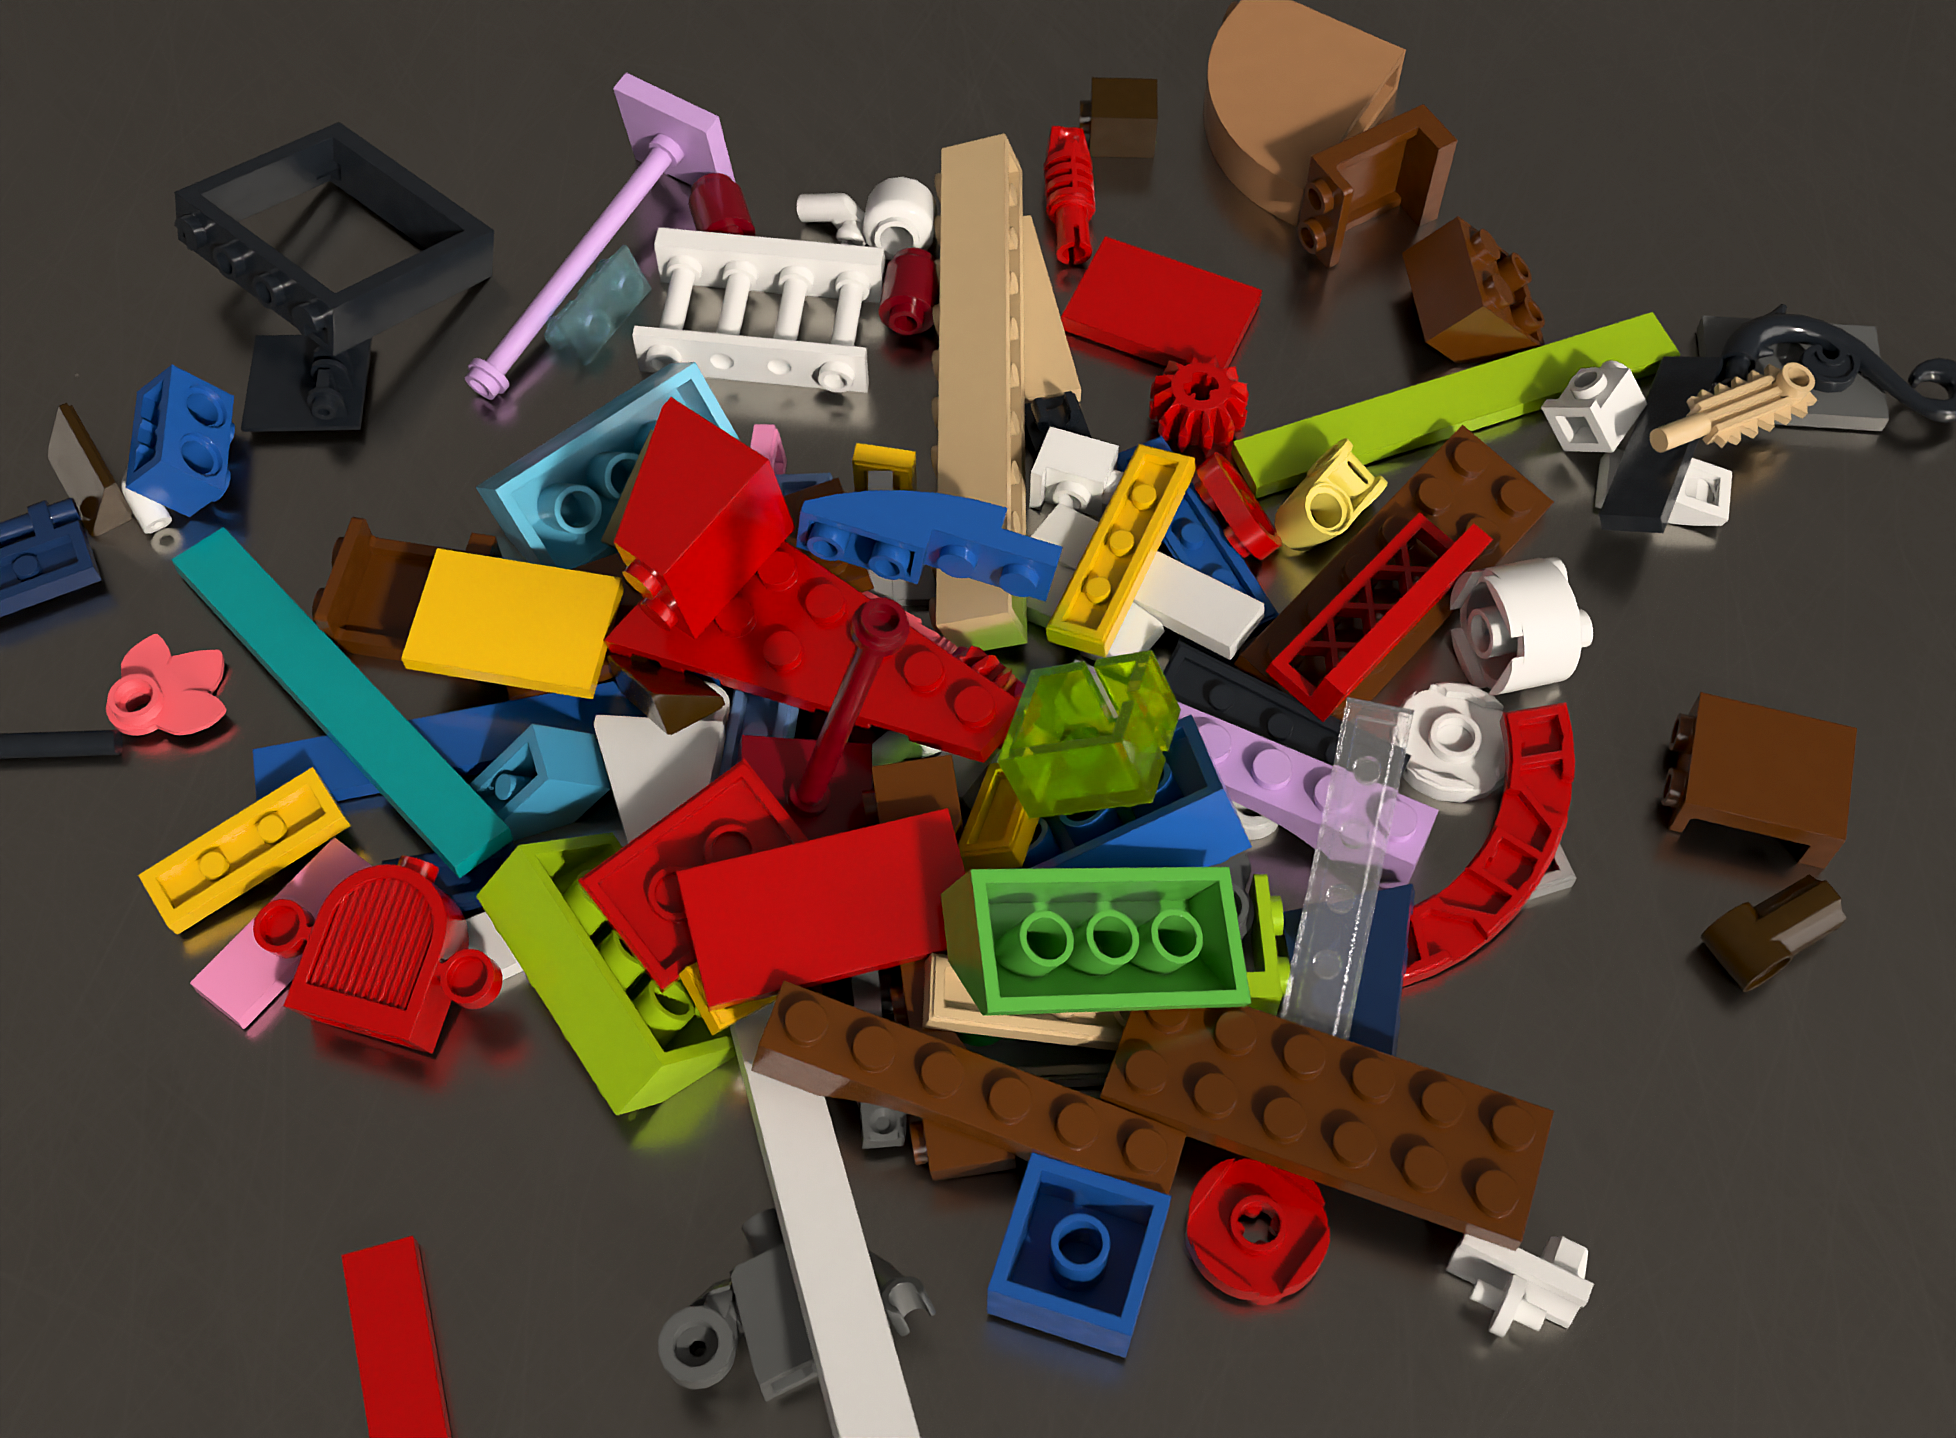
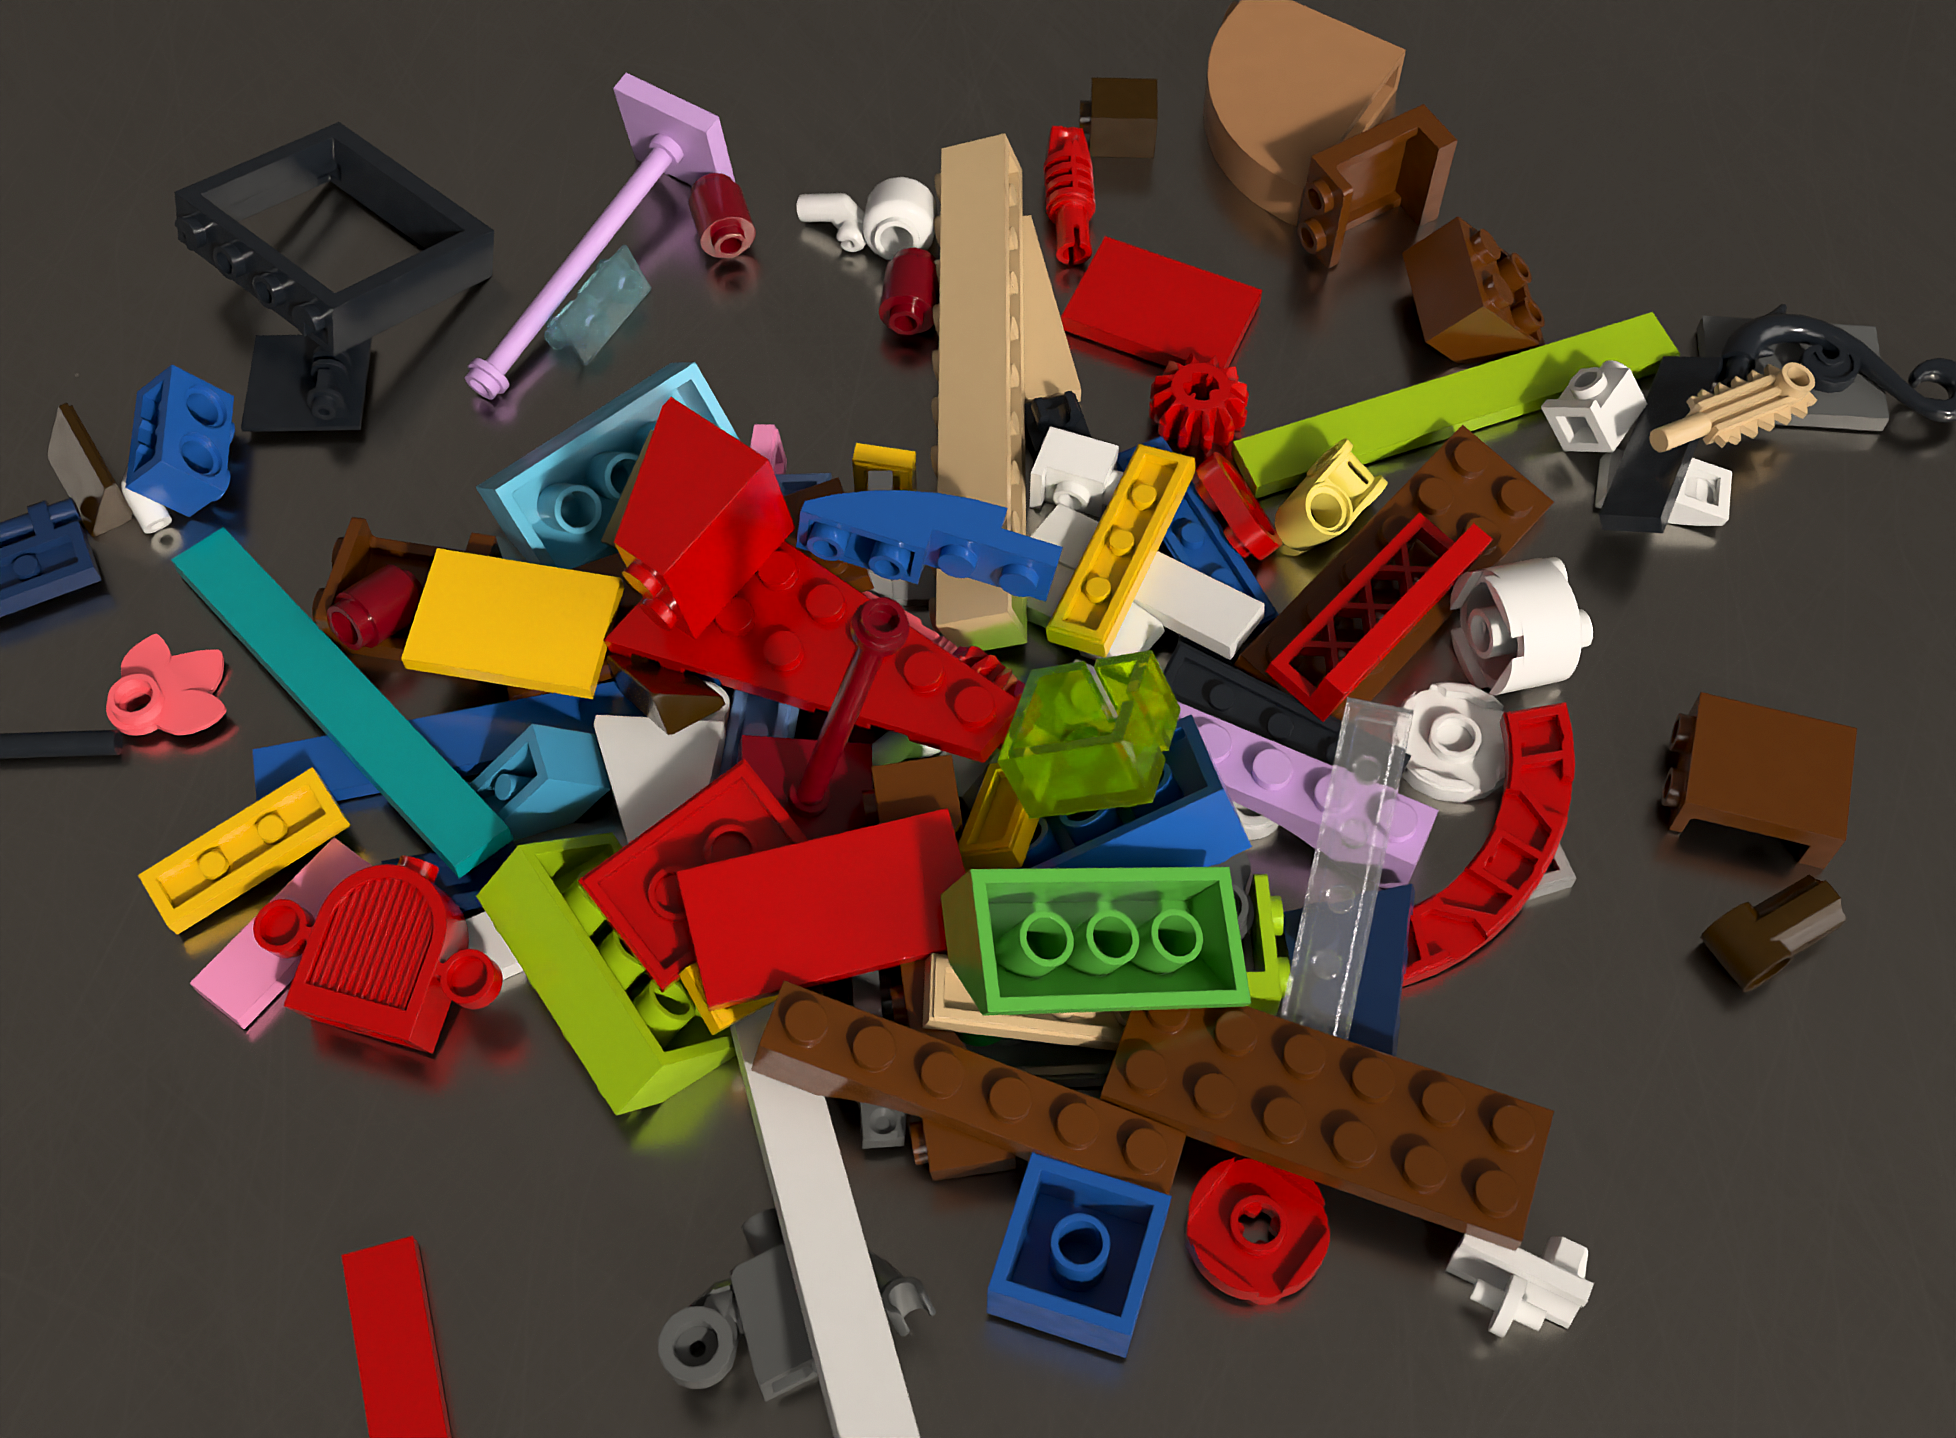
white fence [632,227,885,393] -> none
none -> dark red brick [327,564,423,650]

